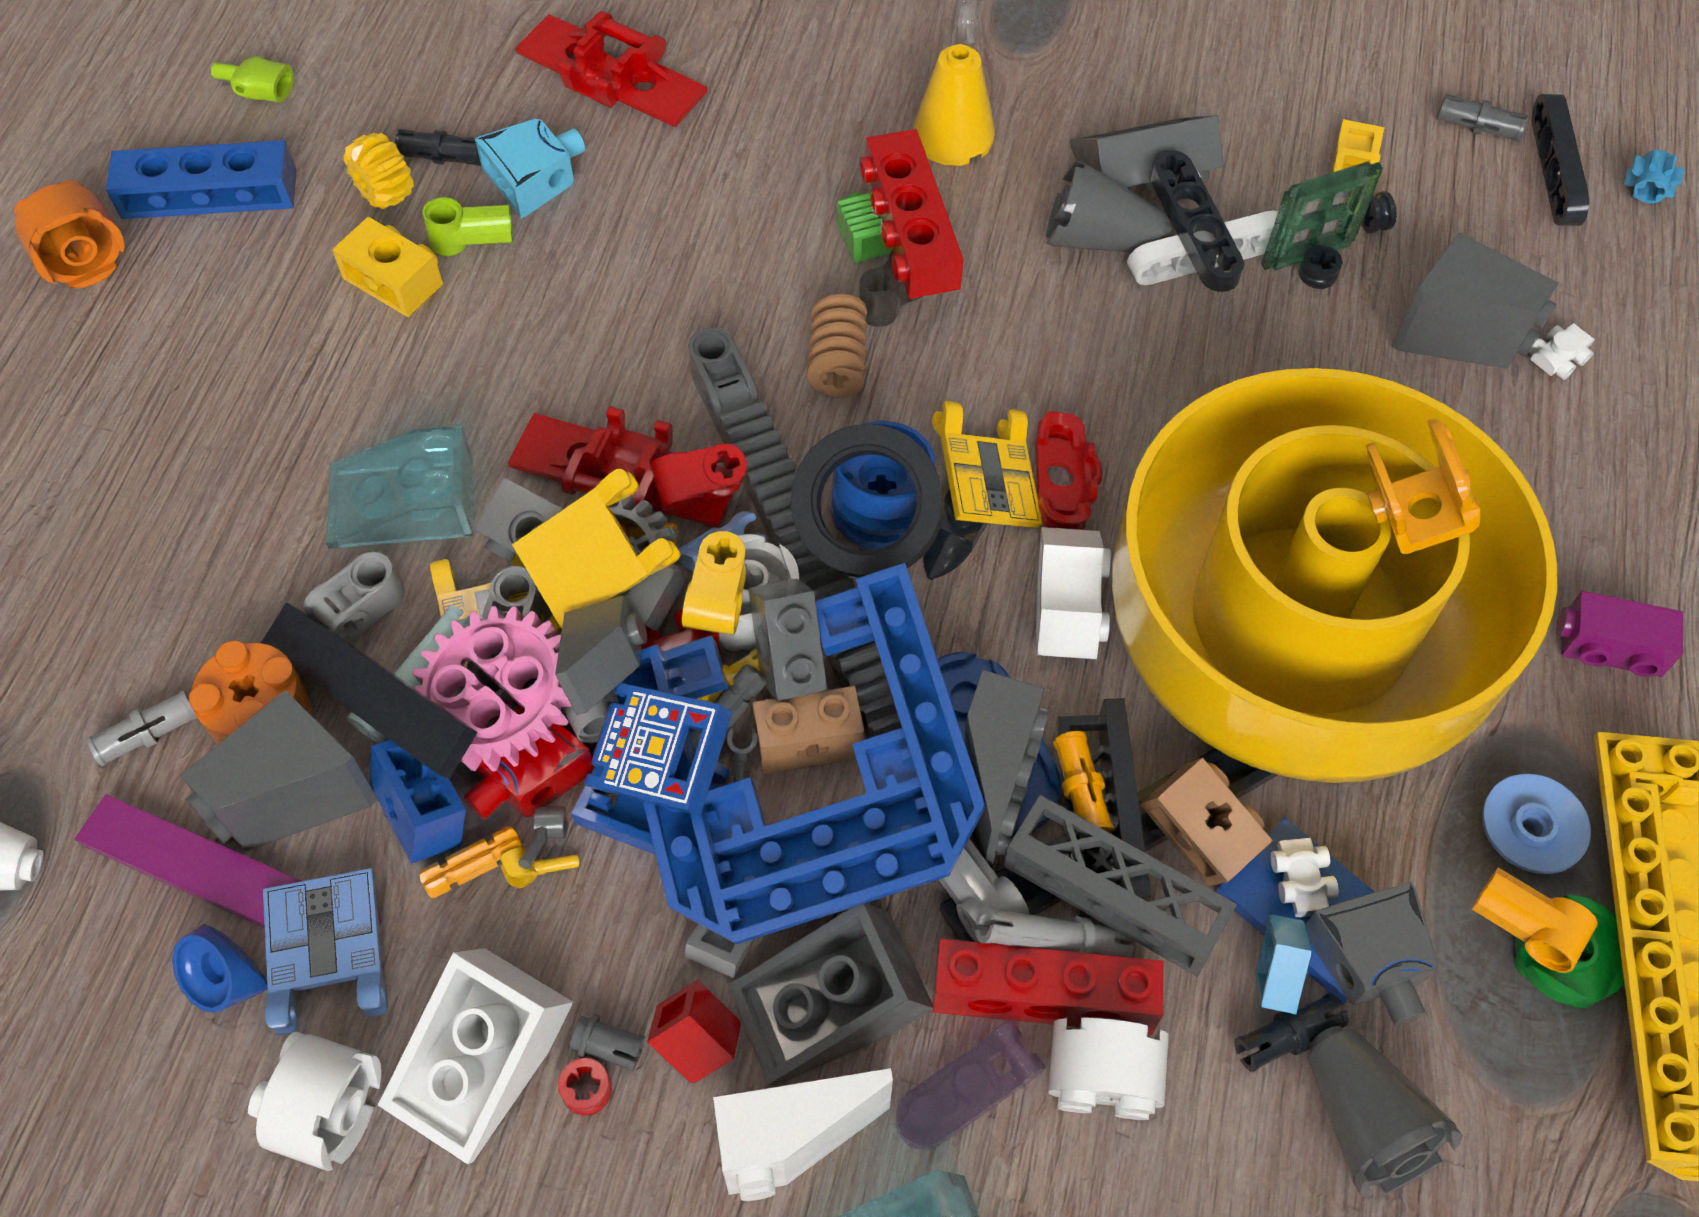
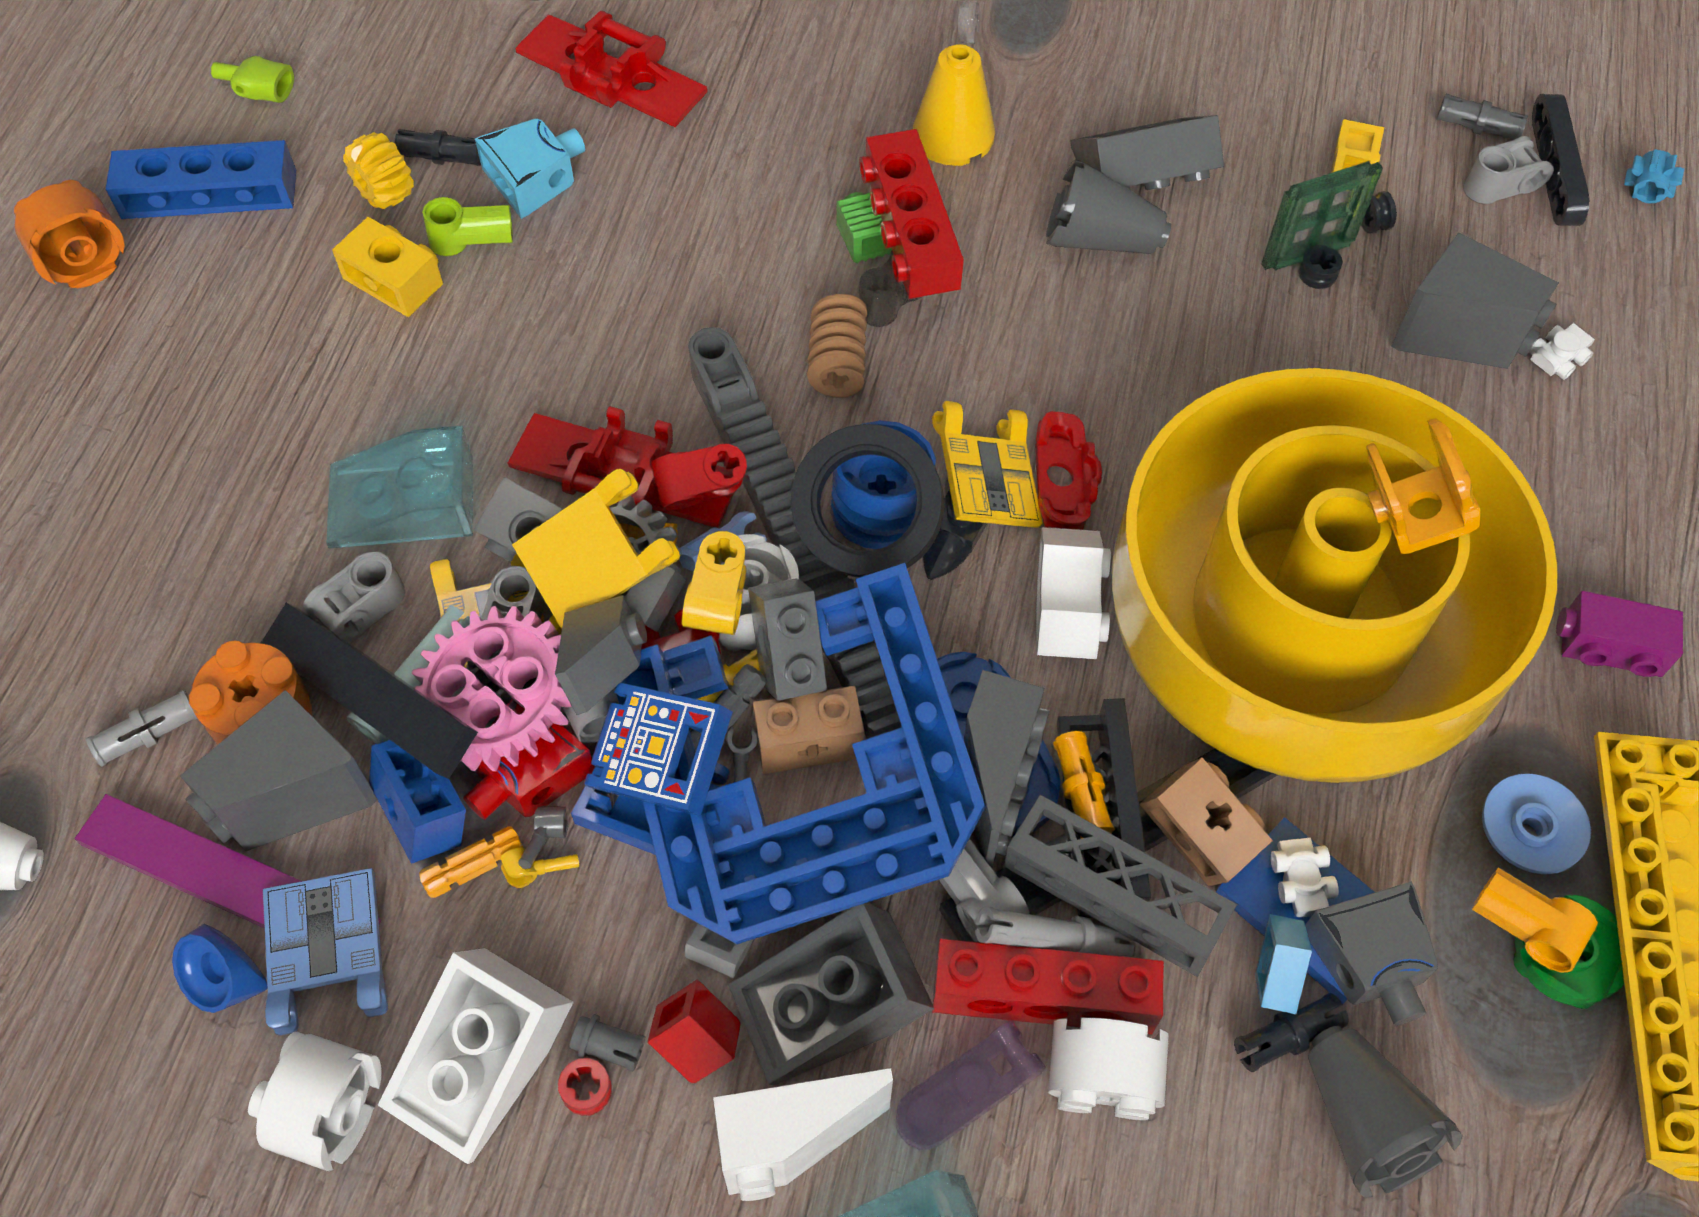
white beam [1127,210,1291,285] -> none
black beam [1151,150,1244,292] -> none
none -> light grey piece [1464,136,1554,204]

